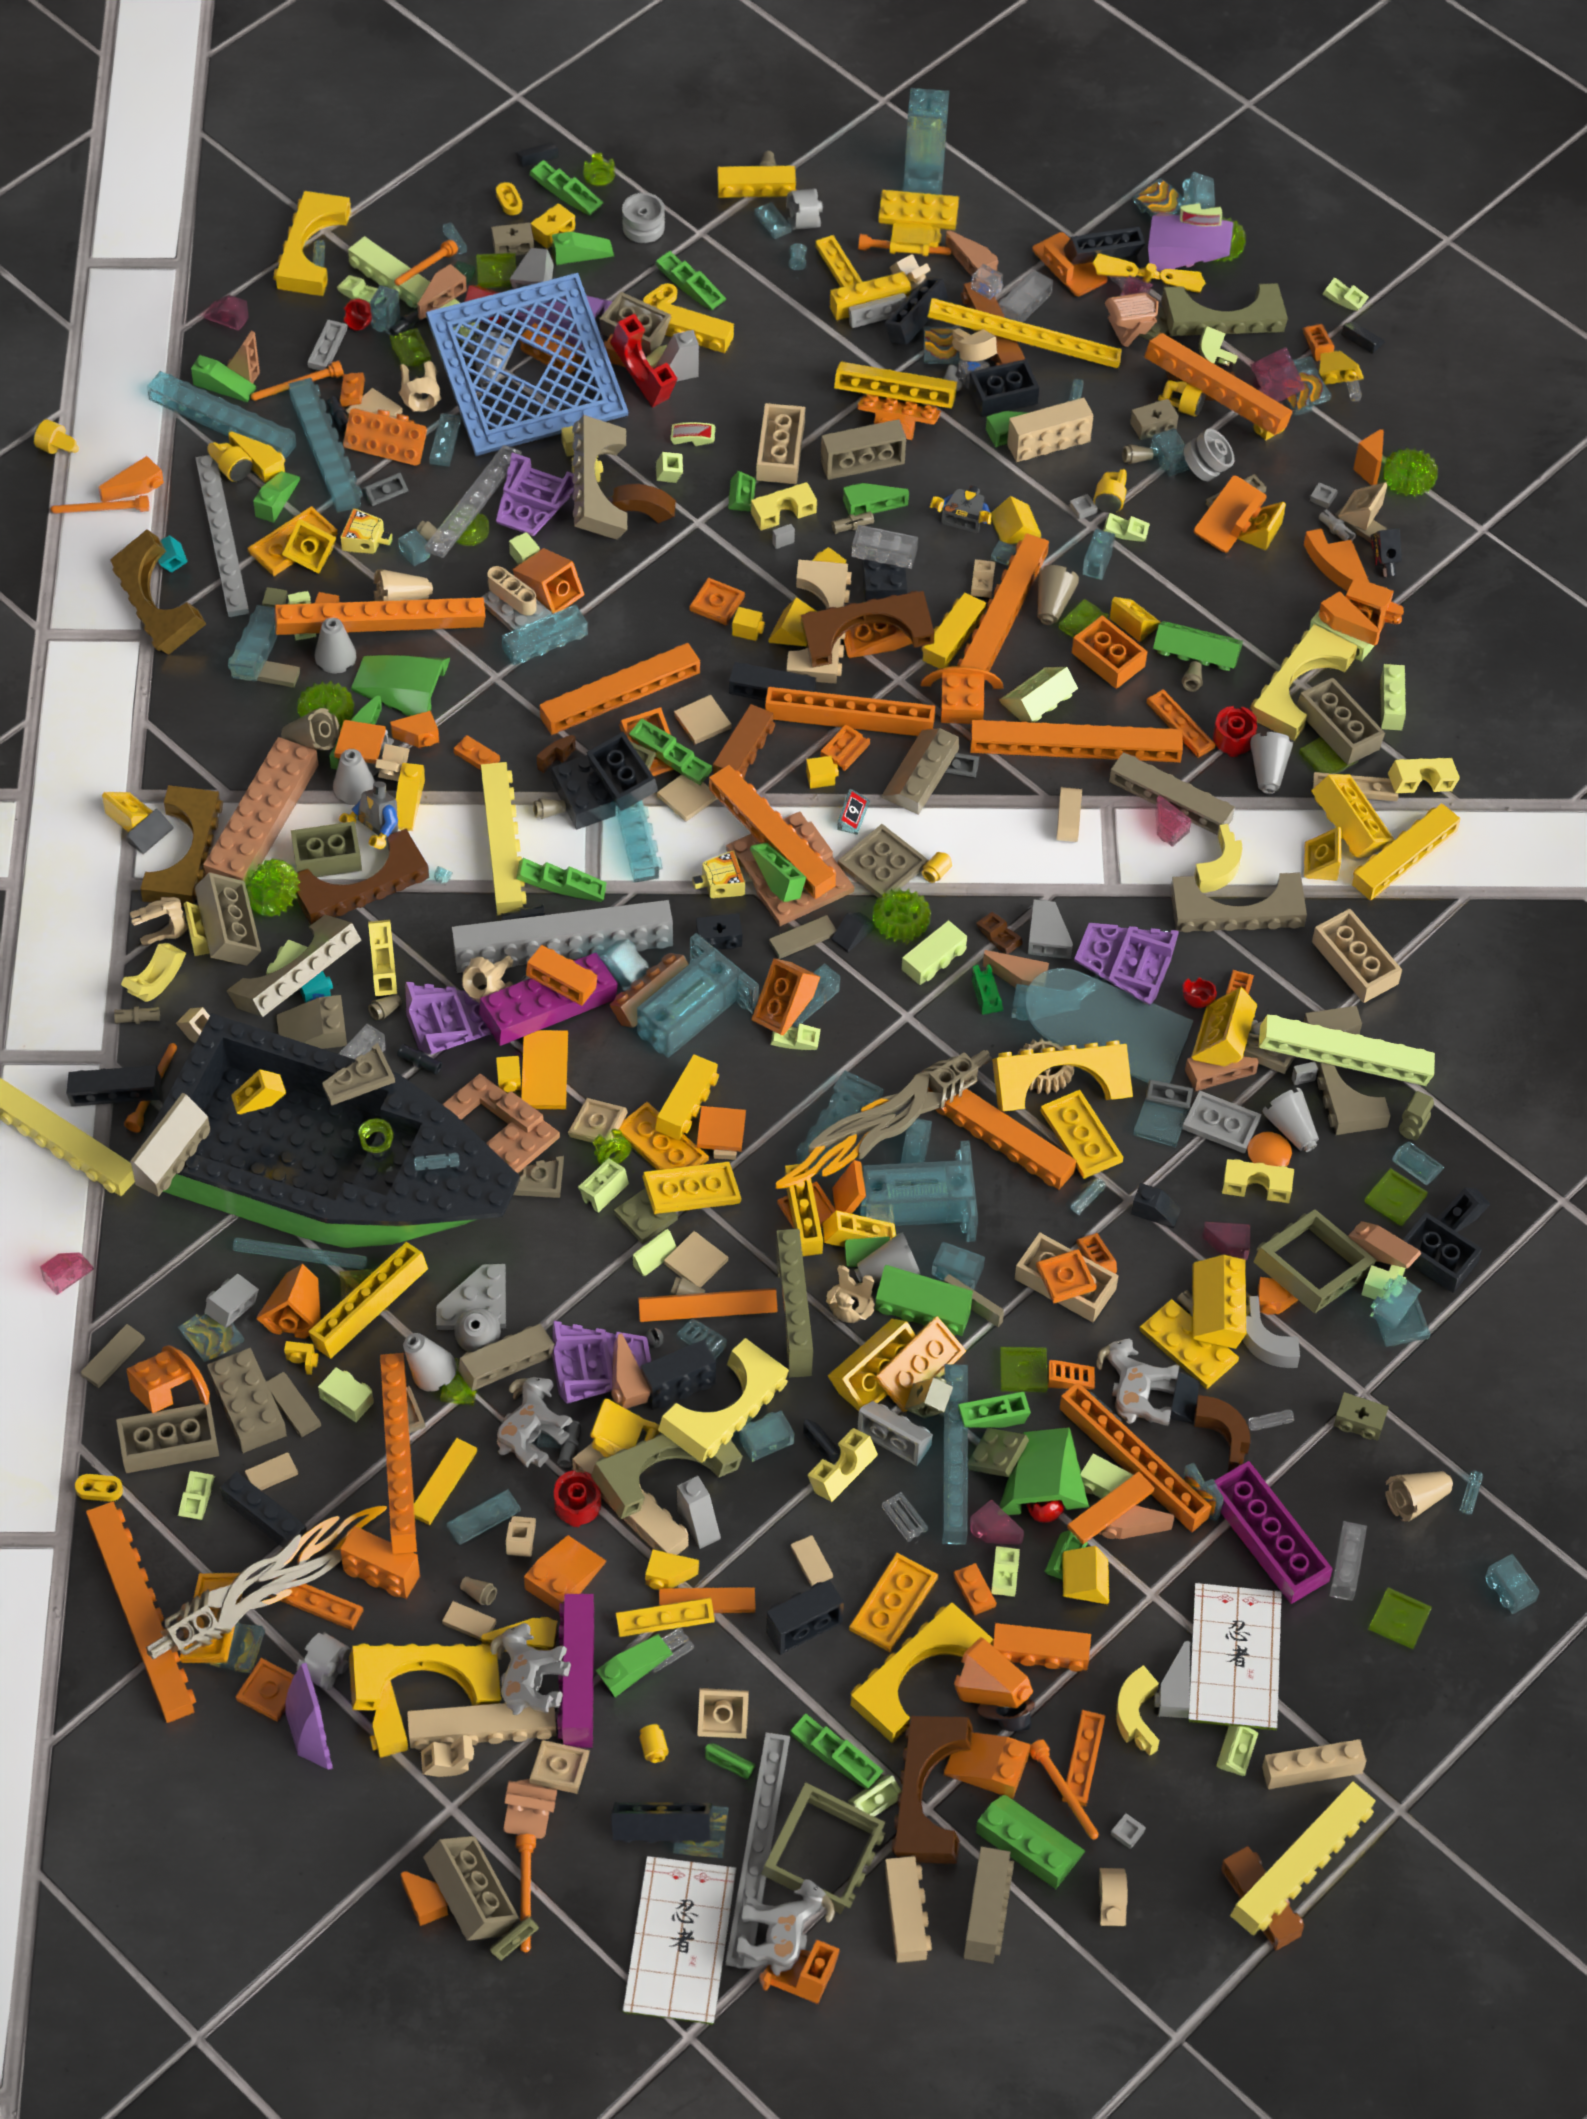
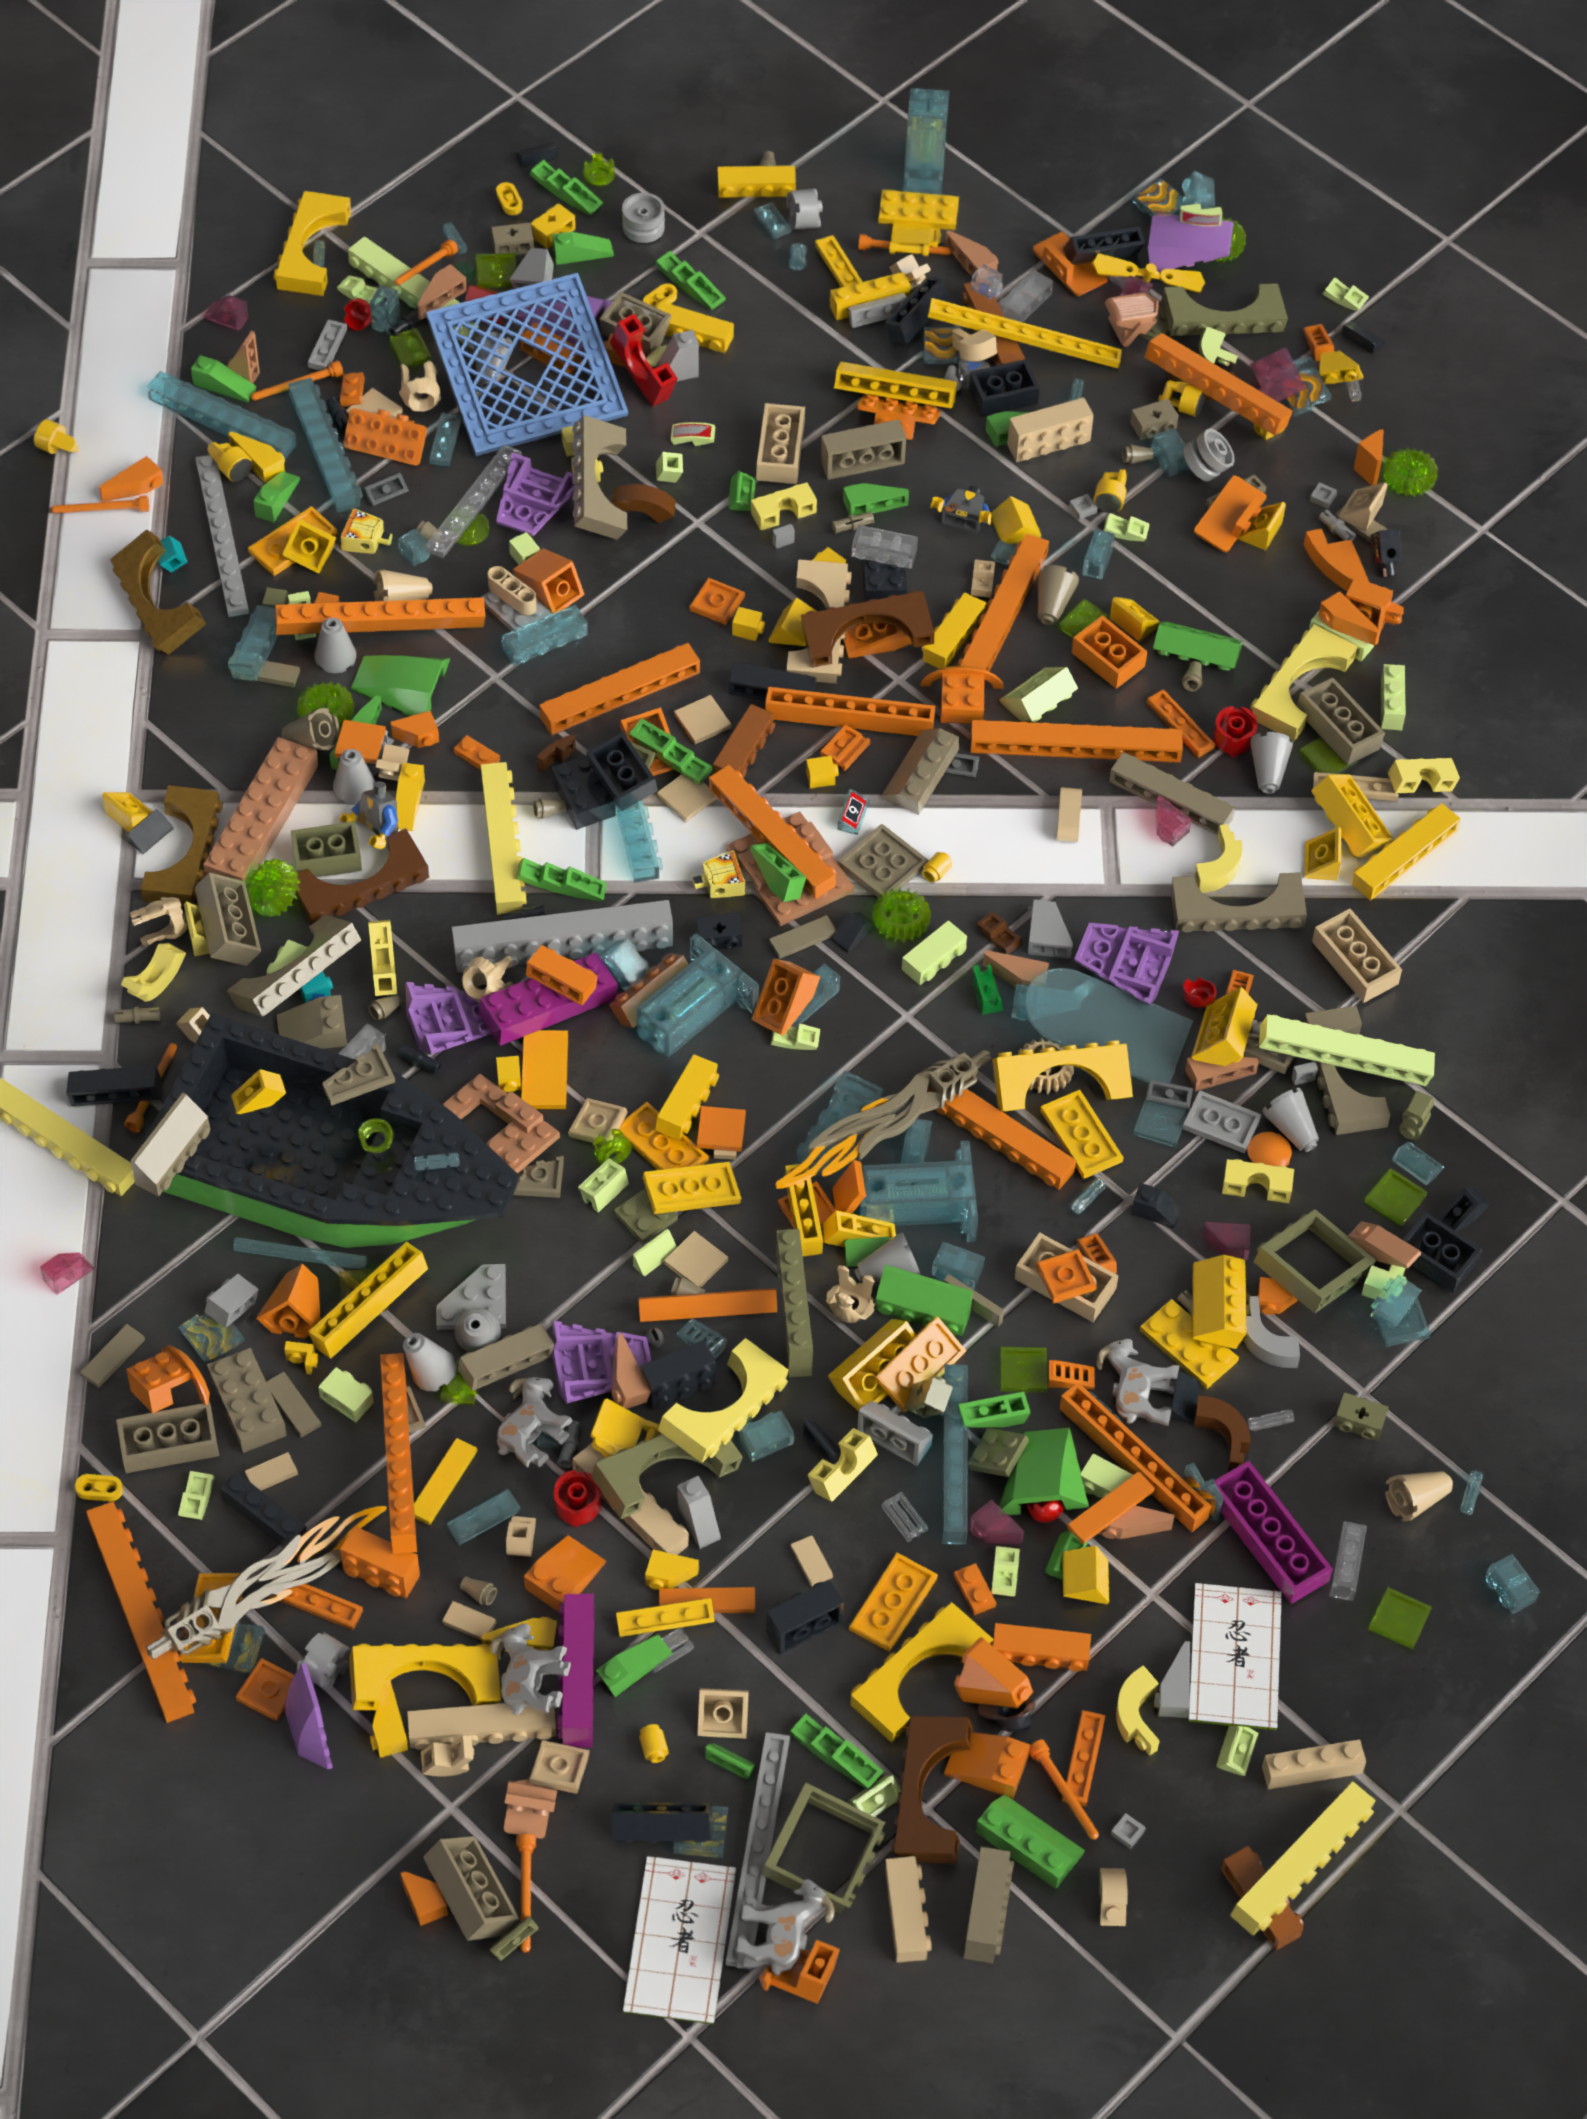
clear light blue hinge [434,866,453,884] -> none

